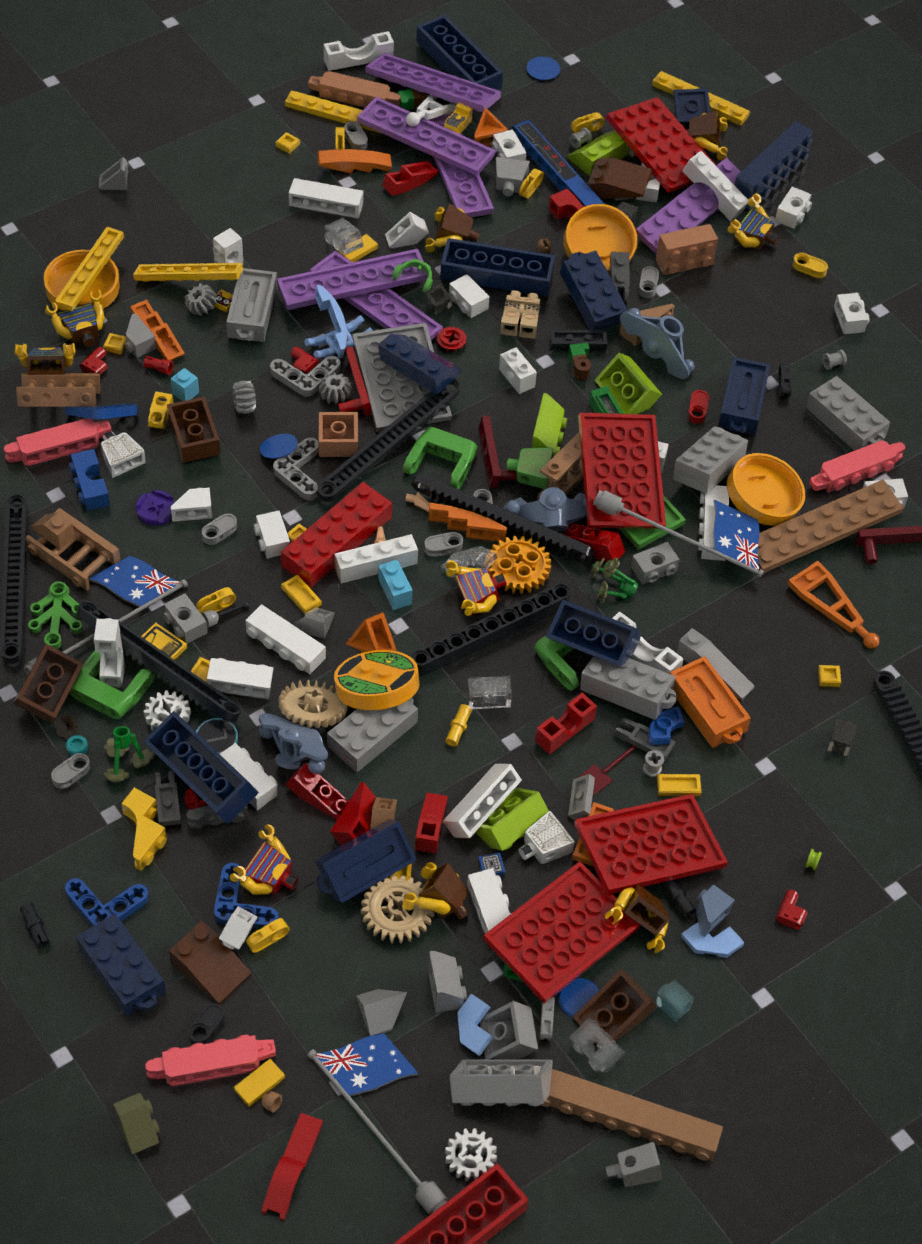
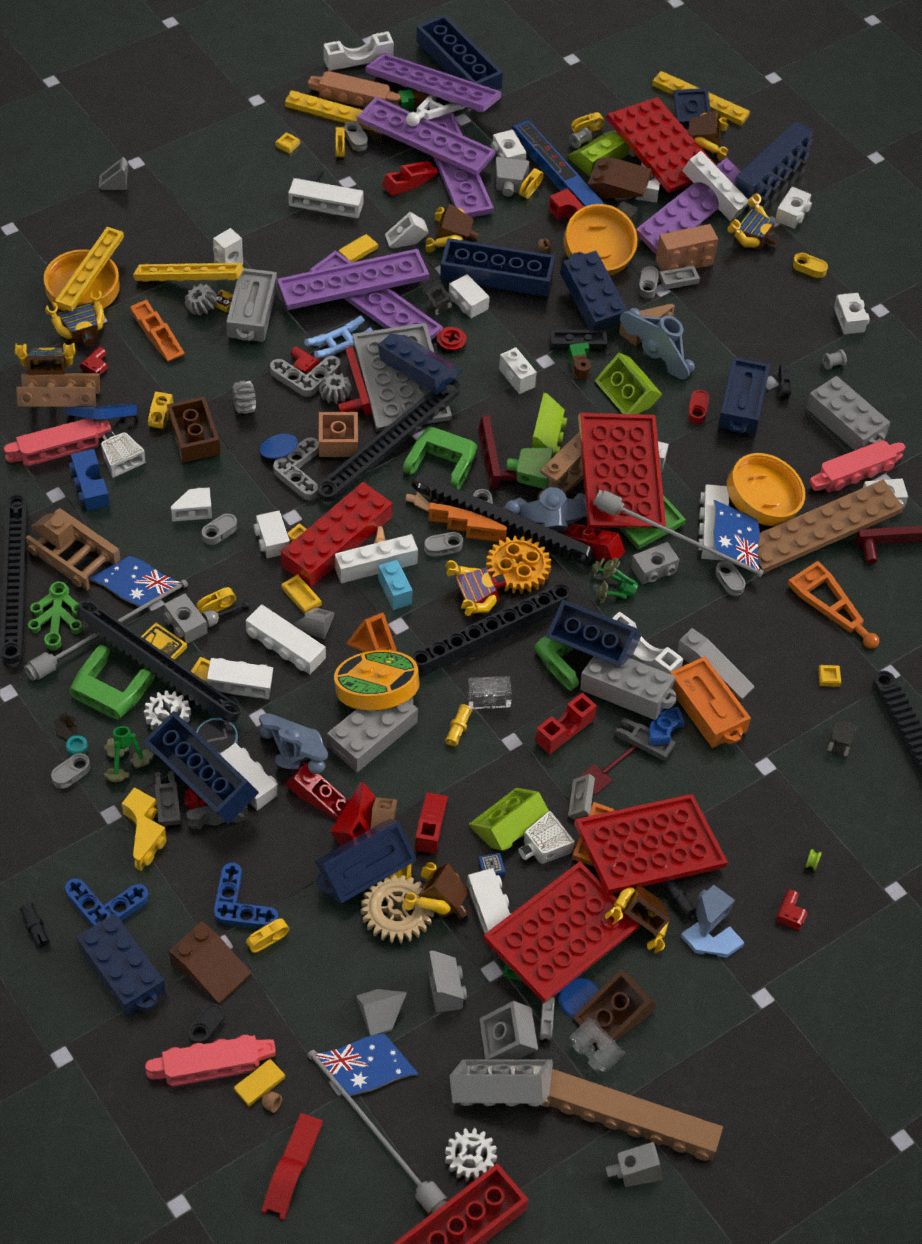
reddish brown brick [13,644,84,723] -> none
white arch [94,618,125,688] -> none
yellow tile [103,333,126,355] -> none
olive brick [113,1093,160,1154] -> none
light grey slope [125,313,156,358] -> none
dark purple tile [136,490,175,526] -> none
red pin [143,356,174,375] -> none
medium azure brick [171,368,199,401] -> none
white brick [219,906,258,949] -> none
torso [230,825,299,895] -> none
tan gear [278,680,348,728] -> none
light blue slope [314,285,347,359] -> none
orange slope [317,149,392,174] -> none
clear brick [324,218,363,255] -> none
bright green piece [392,259,433,294] -> none
clear tile [441,546,497,577] -> none
white brick [443,764,522,838] -> none
yellow leg [444,102,473,134] -> none
light blue tile [458,994,493,1056] -> none
orange slope [474,107,508,147] -> none
tan hips [500,290,540,339] -> none
blue piece [527,57,560,80] -> none
green window [589,386,623,414] -> none
dark grey hinge [610,252,630,302] -> none
light grey bush [643,750,664,778] -> none
clear light blue brick [656,980,694,1022] -> none
yellow tile [657,774,702,797] -> none
light grey piece [673,426,748,494] -> none
none -> light grey plate [659,265,700,289]
none -> light grey piece [715,560,746,596]

